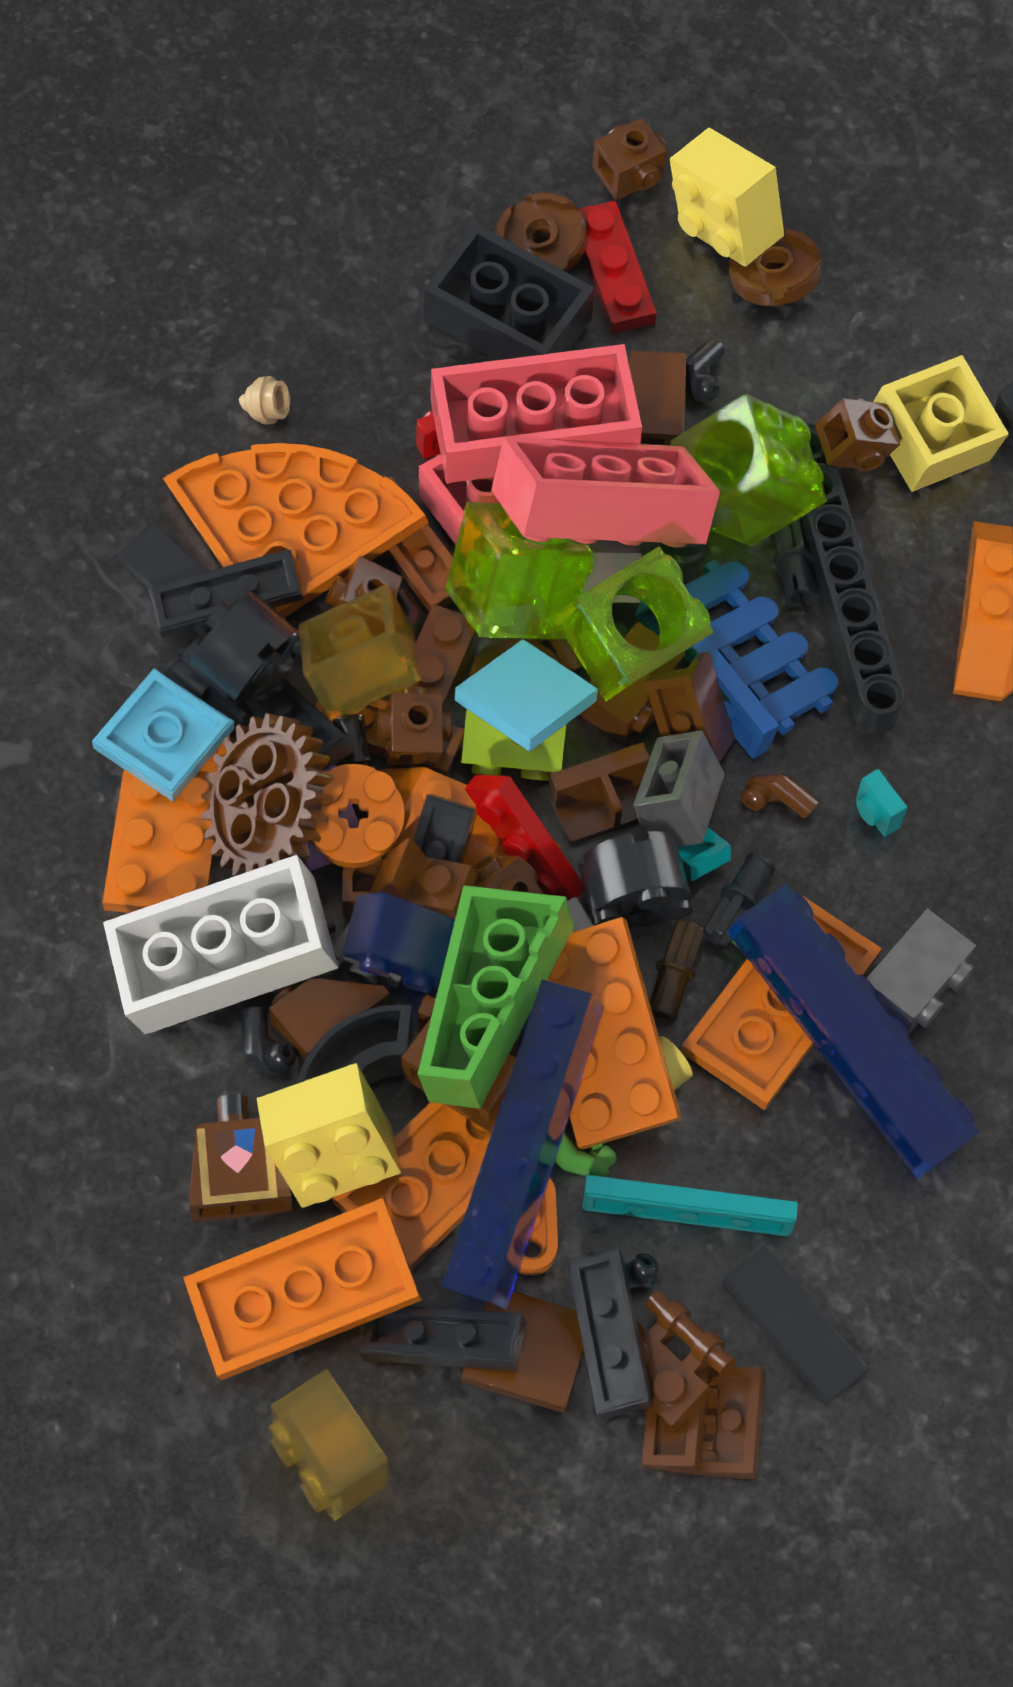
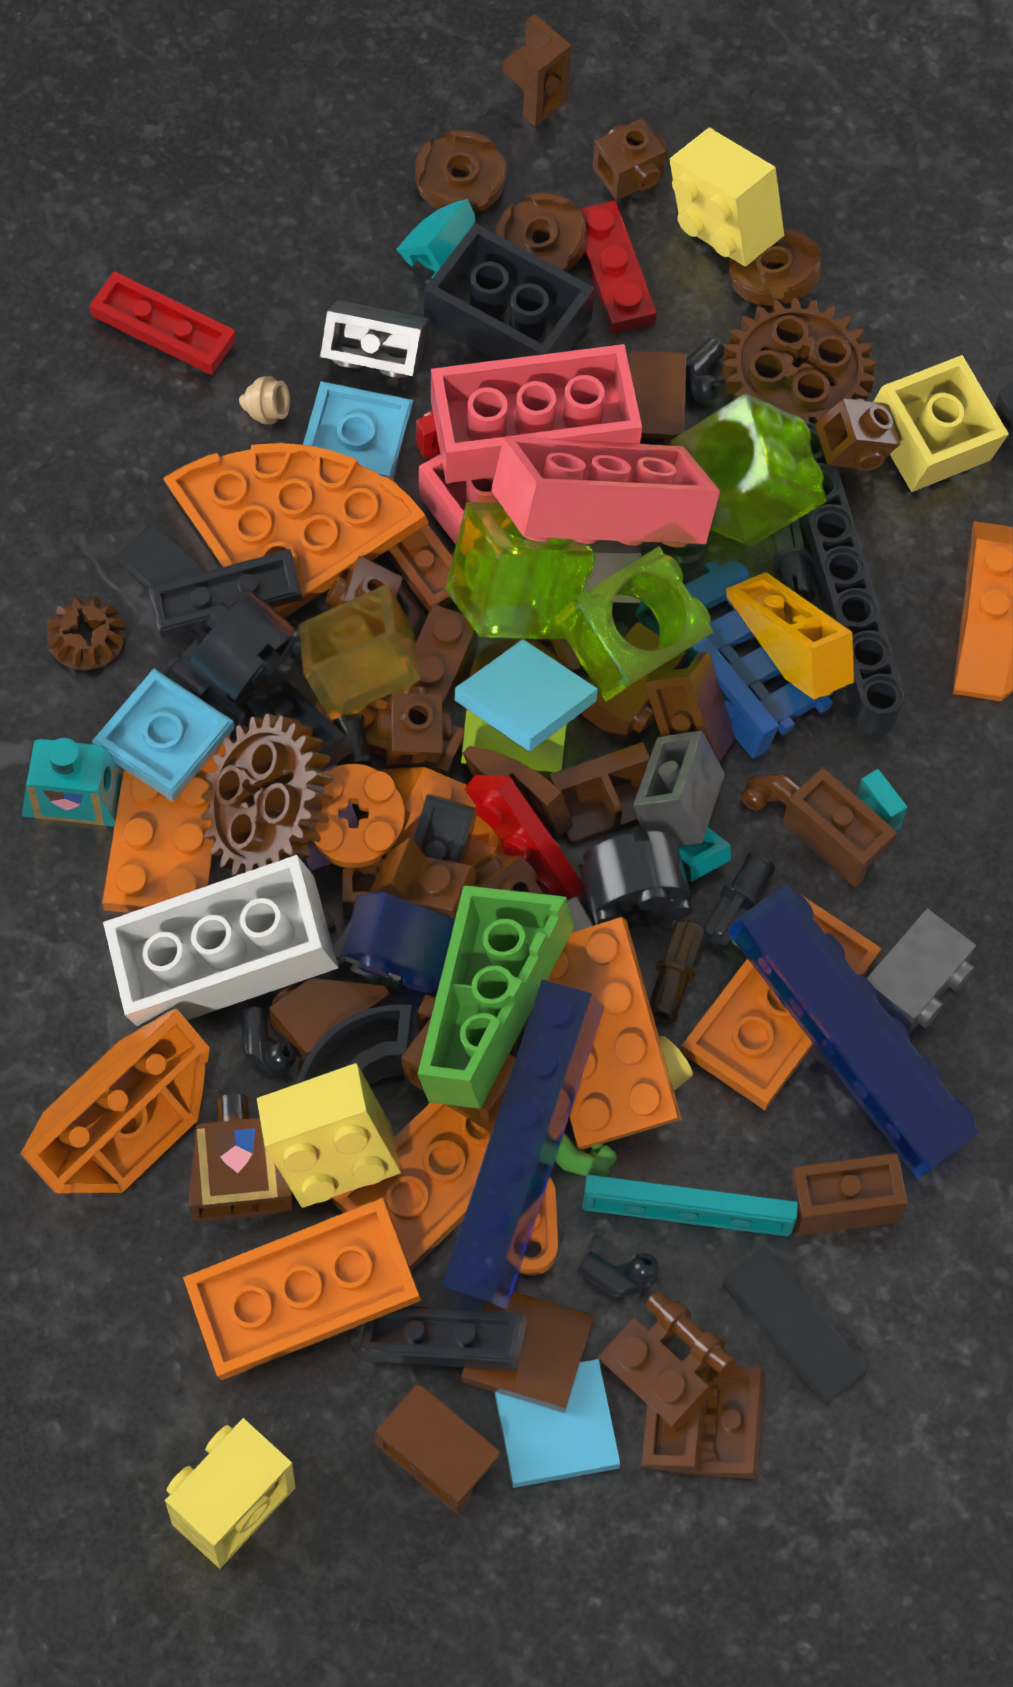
clear yellow brick [268,1369,389,1521] -> none
black tile [568,1248,654,1420] -> none
none -> orange wedge [20,1009,210,1193]
none -> teal torso [22,738,123,827]
none -> reddish brown gear [47,596,126,670]
none -> red plate [90,271,236,375]
none -> light yellow brick [165,1418,296,1569]
none -> medium azure tile [303,381,413,479]
none -> brick [320,300,429,378]
none -> reddish brown panel [375,1385,499,1515]
none -> teal brick [396,199,475,278]
none -> reddish brown plate [415,130,506,213]
none -> reddish brown slope [462,746,573,838]
none -> medium azure tile [494,1359,620,1488]
none -> reddish brown panel [502,14,571,127]
none -> reddish brown gear [721,298,876,438]
none -> light orange slope [726,572,854,700]
none -> reddish brown panel [783,767,897,888]
none -> reddish brown panel [791,1153,908,1236]

